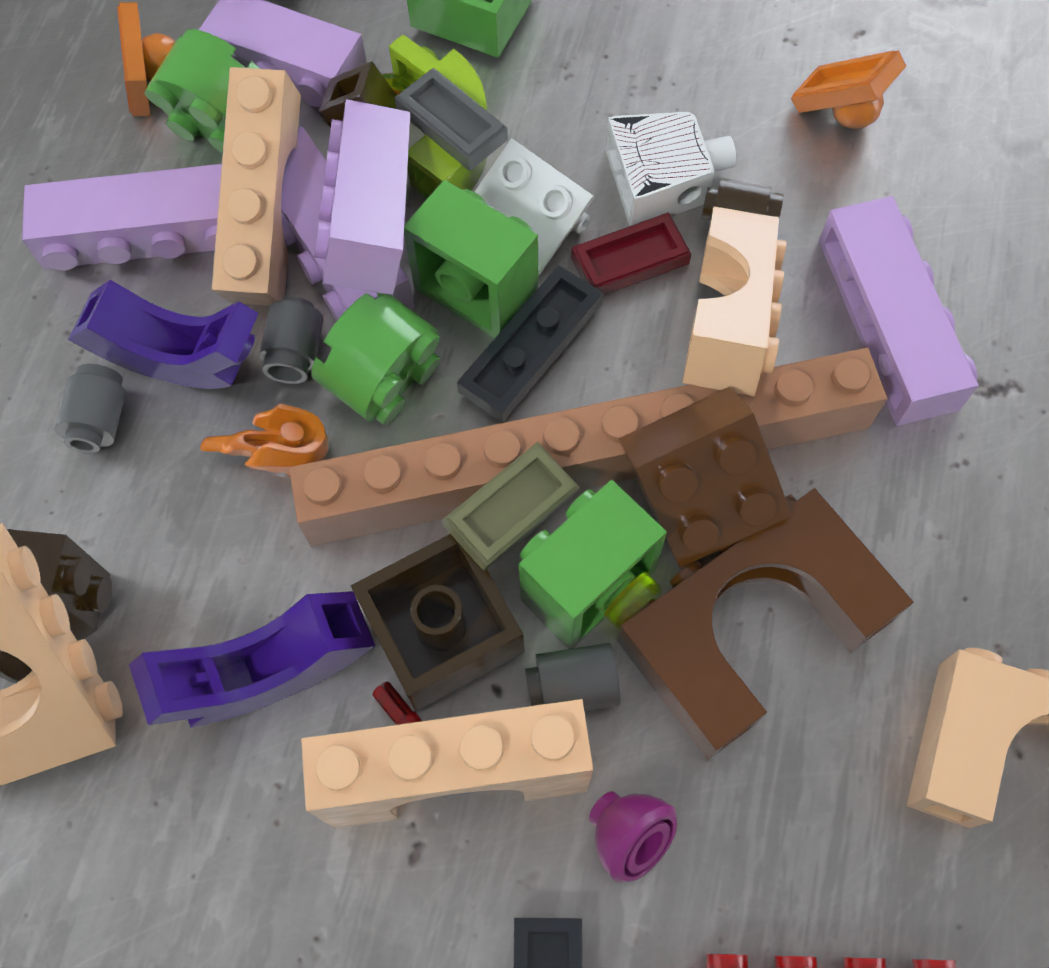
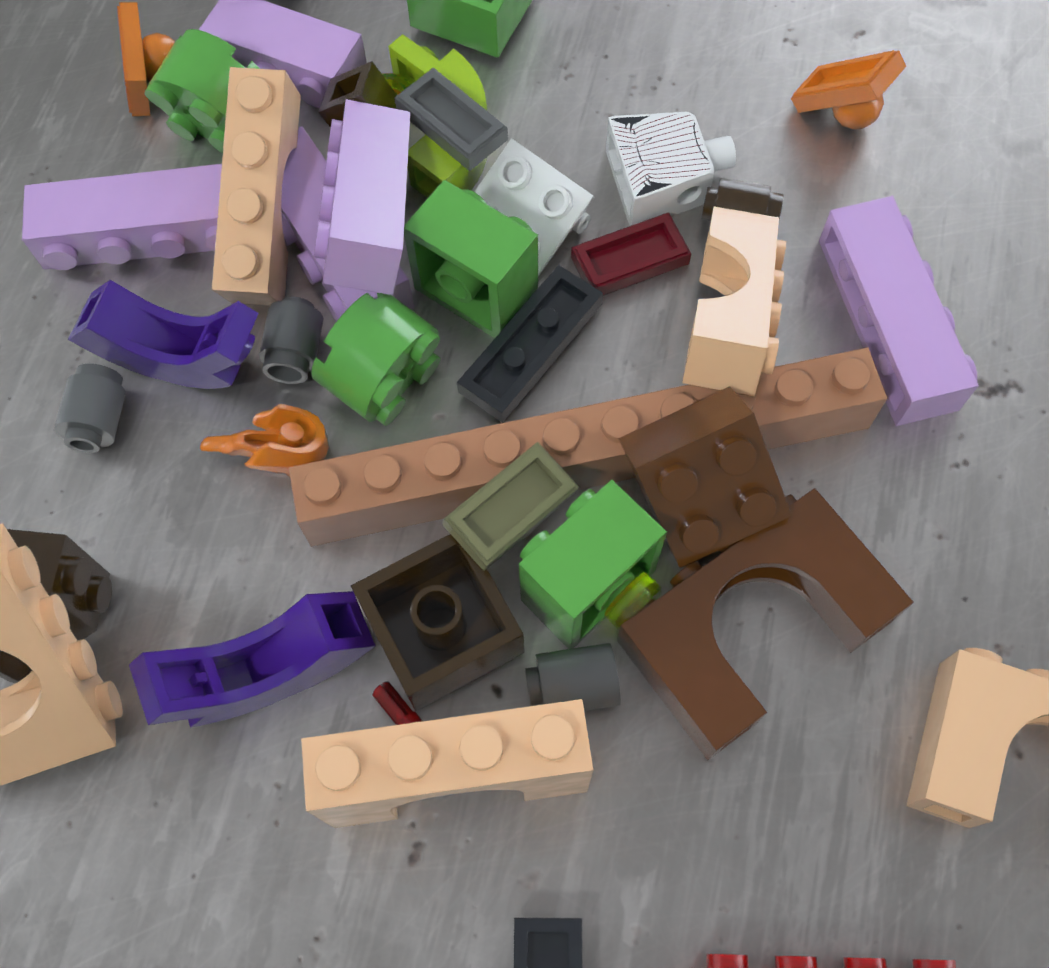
magenta brick [589,791,677,883] -> none

